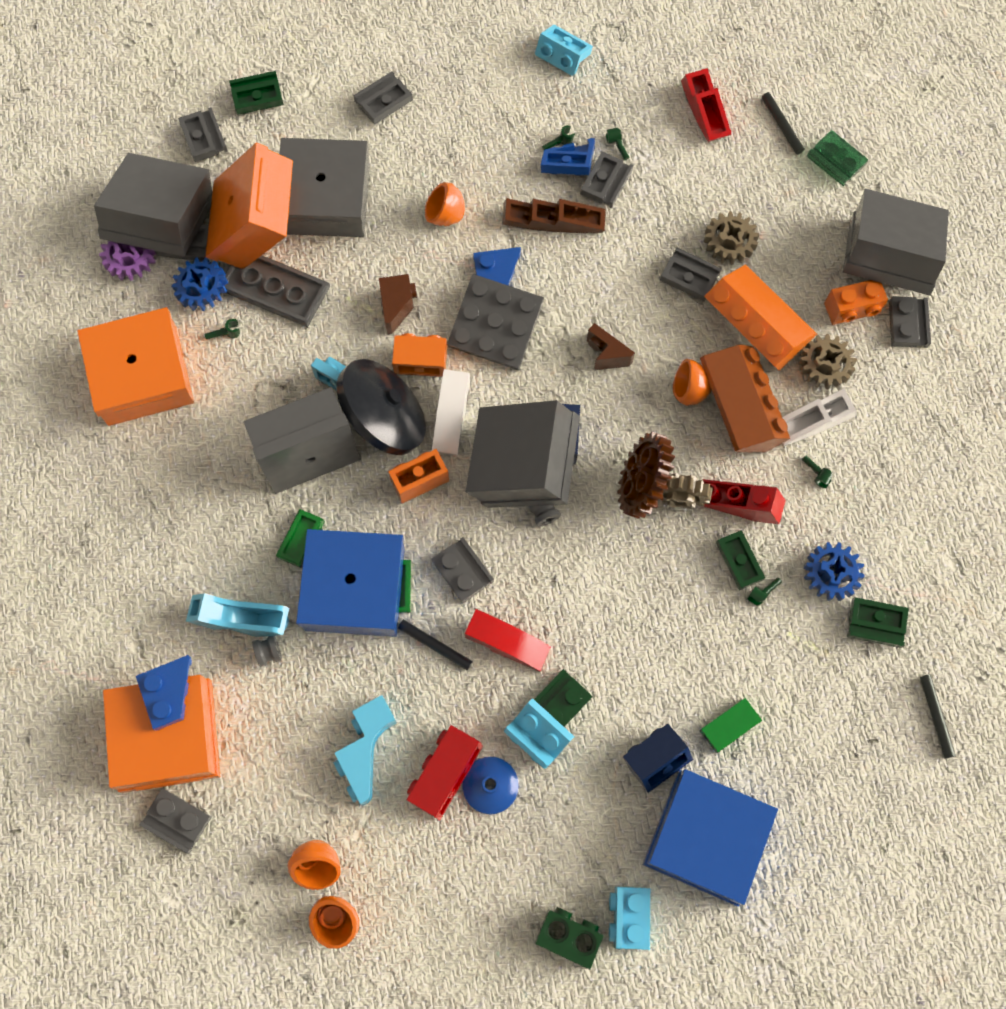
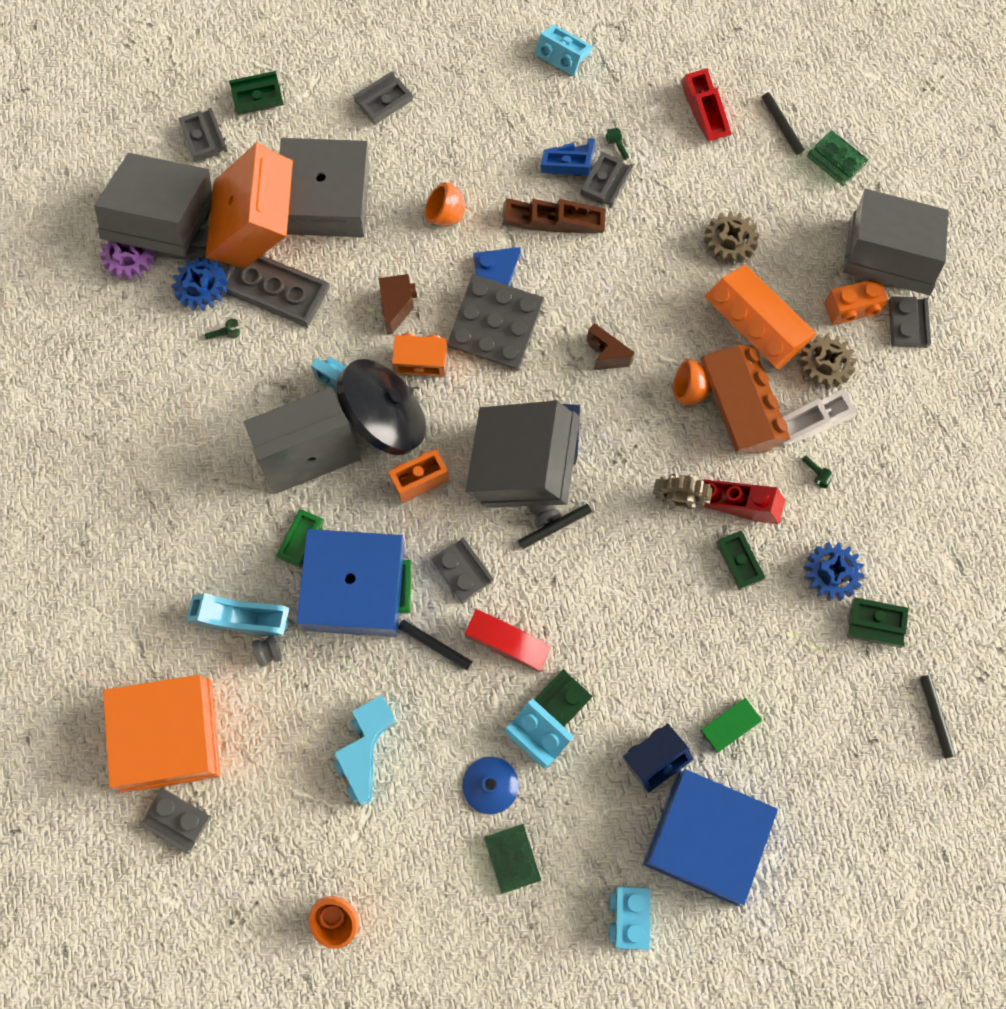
orange container [77,307,194,426] -> none
blue wing [136,655,192,731] -> none
orange hat [287,840,341,890] -> none
red brick [406,725,483,821] -> none
white slope [432,369,470,456] -> none
dark green brick [535,907,604,970] -> none
dark green hand [542,125,575,150] -> none
reddish brown gear [617,432,675,519] -> none
dark grey plate [660,247,721,302] -> none
dark green hand [747,577,782,606] -> none
none -> clear green plate [484,824,541,894]
none -> pearl dark grey bar [518,503,592,549]

